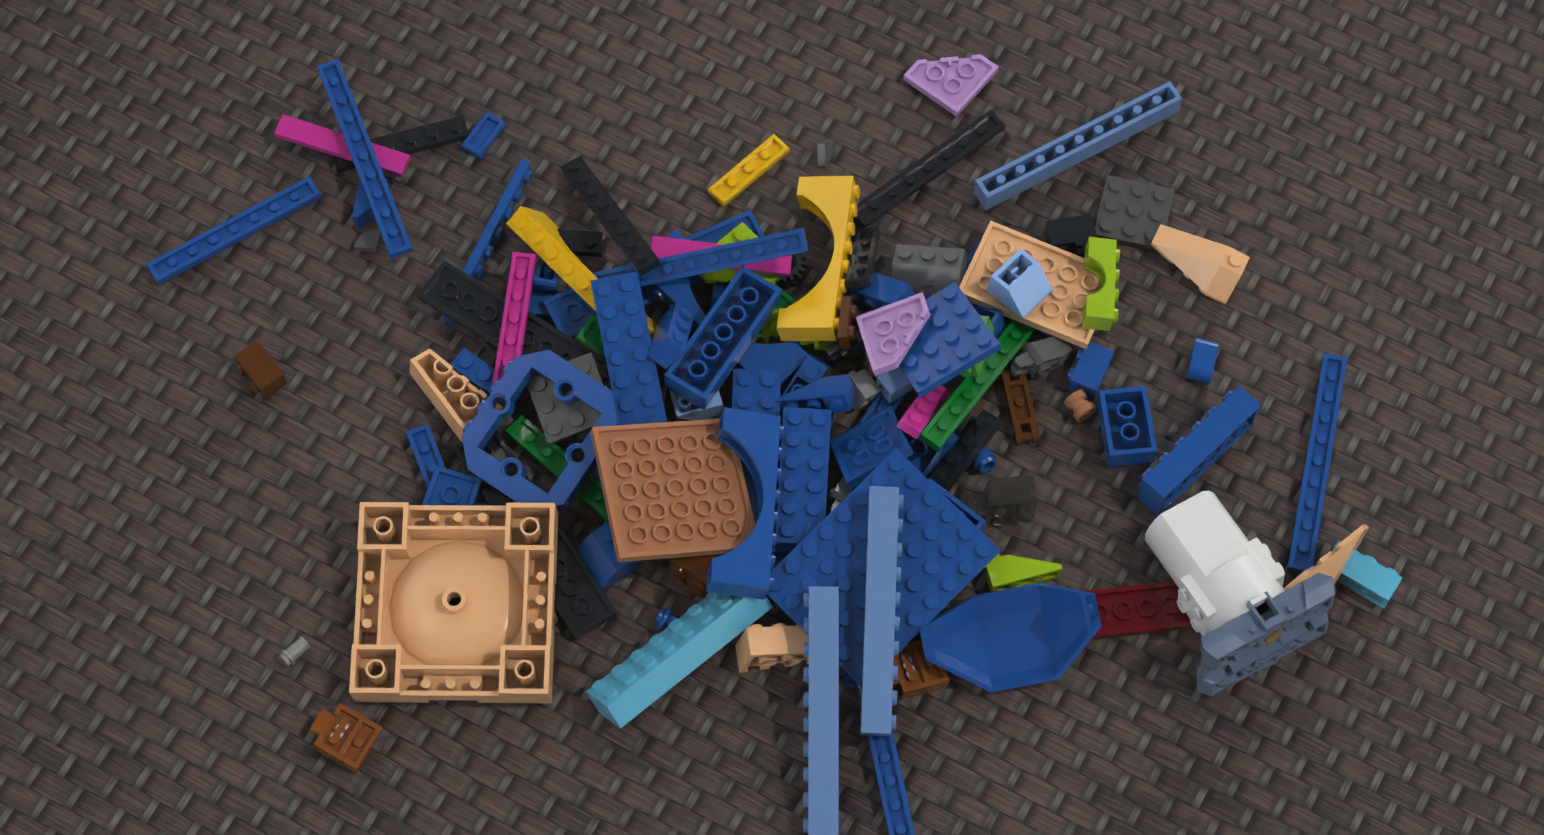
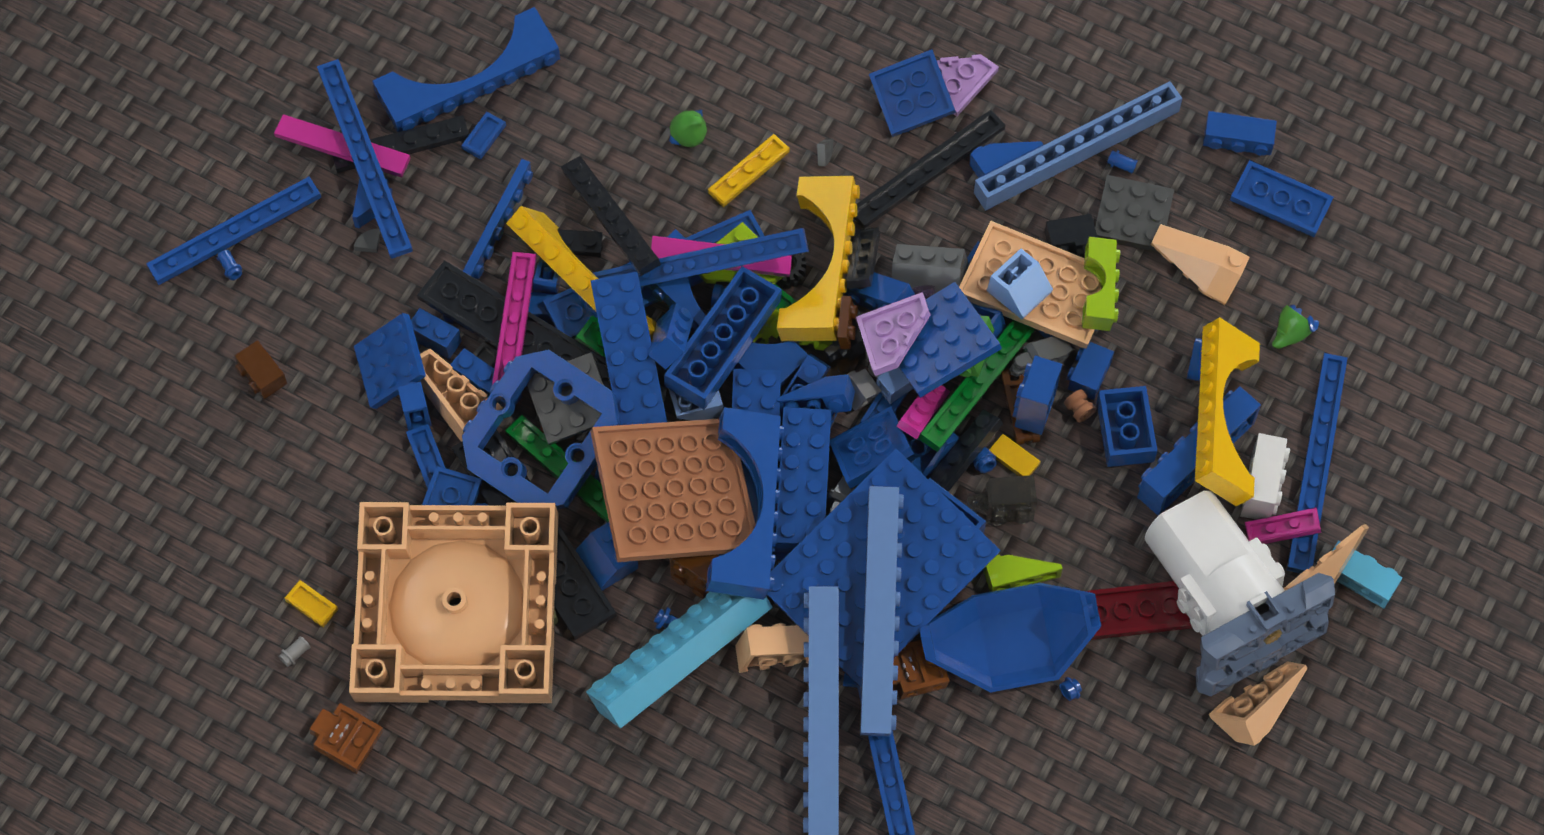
none -> blue pin [217,250,242,280]
none -> yellow tile [285,580,338,627]
none -> blue plate [354,313,426,409]
none -> blue arch [372,7,560,132]
none -> blue brick [398,382,432,431]
none -> blue brick [411,308,462,359]
none -> bright green hat [669,110,707,147]
none -> blue plate [869,49,956,137]
none -> blue slope [969,141,1043,178]
none -> yellow tile [989,434,1041,481]
none -> blue brick [1012,355,1062,435]
none -> blue plate [1059,677,1082,701]
none -> blue pin [1107,150,1138,174]
none -> yellow arch [1195,317,1260,506]
none -> blue brick [1203,111,1277,156]
none -> light nougat wedge [1209,661,1307,746]
none -> blue plate [1230,160,1334,237]
none -> white brick [1240,433,1290,520]
none -> dark pink tile [1245,508,1322,544]
none -> bright green hat [1272,305,1319,349]

